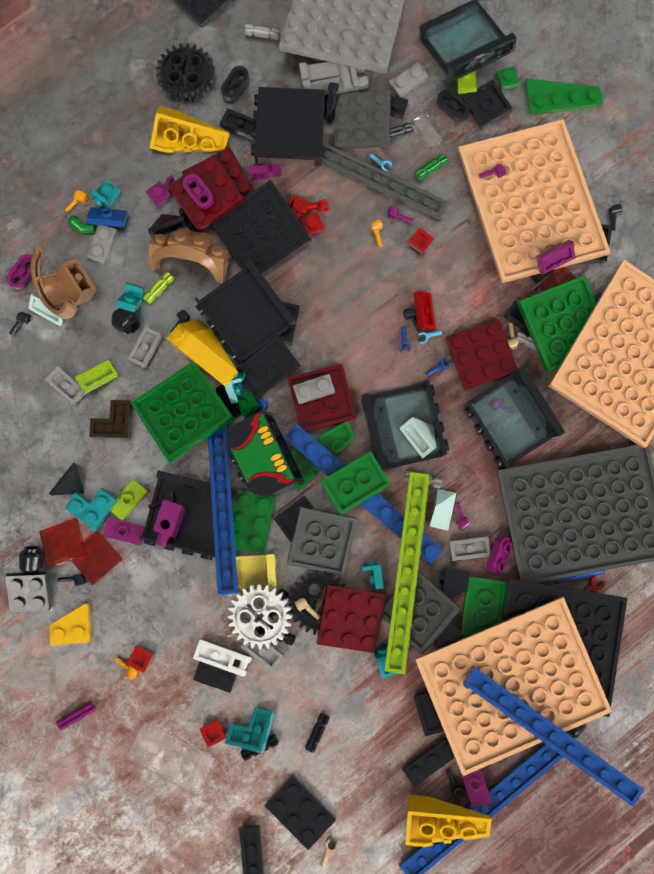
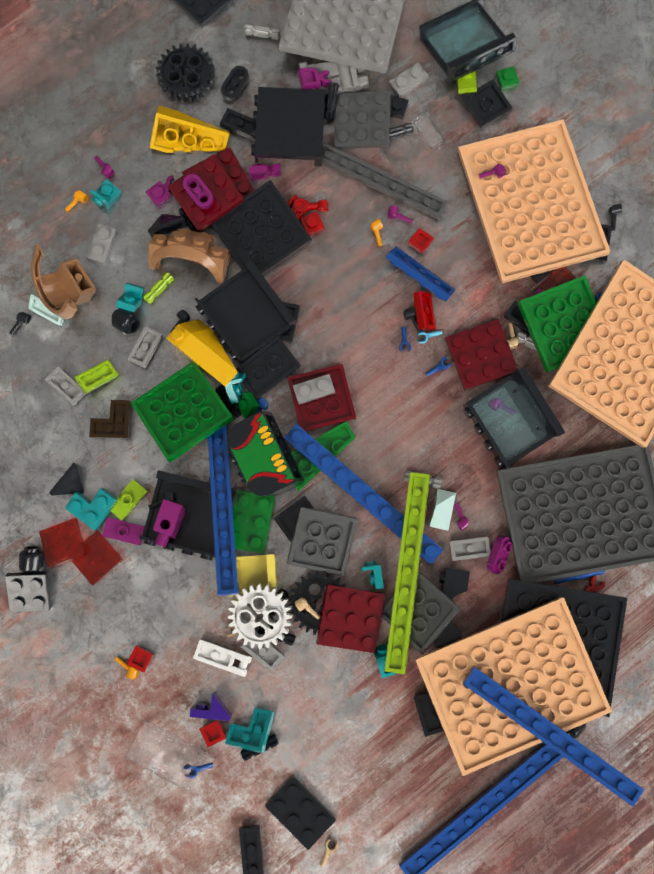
magenta plate [7,254,32,290] -> none
yellow wing [49,603,91,646] -> none
magenta axle [56,702,95,730] -> none
black hand [57,574,86,586] -> none
green arm [68,215,95,234] -> none
blue plate [86,207,128,227] -> none
black plate [193,661,237,693] -> none
black axle [305,713,330,753] -> none
green plate [320,451,391,515] -> none
clear light blue panel [361,380,449,471] -> none
medium azure hand [369,153,392,172] -> none
light aqua slope [399,417,437,458] -> none
black plate [402,737,455,787] -> none
yellow wedge [405,795,491,847] -> none
green axle [414,154,448,180] -> none
black plate [437,90,469,122] -> none
black hand [445,769,465,800] -> none
green plate [460,576,507,636] -> none
magenta plate [462,769,492,809] -> none
green wing [524,78,603,116] -> none
magenta plate [536,240,576,274] -> none
none -> magenta hand [94,156,114,179]
none -> blue hand [183,762,213,779]
none -> dark purple slope [189,692,232,721]
none -> magenta plate [297,68,332,89]
none -> blue plate [386,246,455,302]

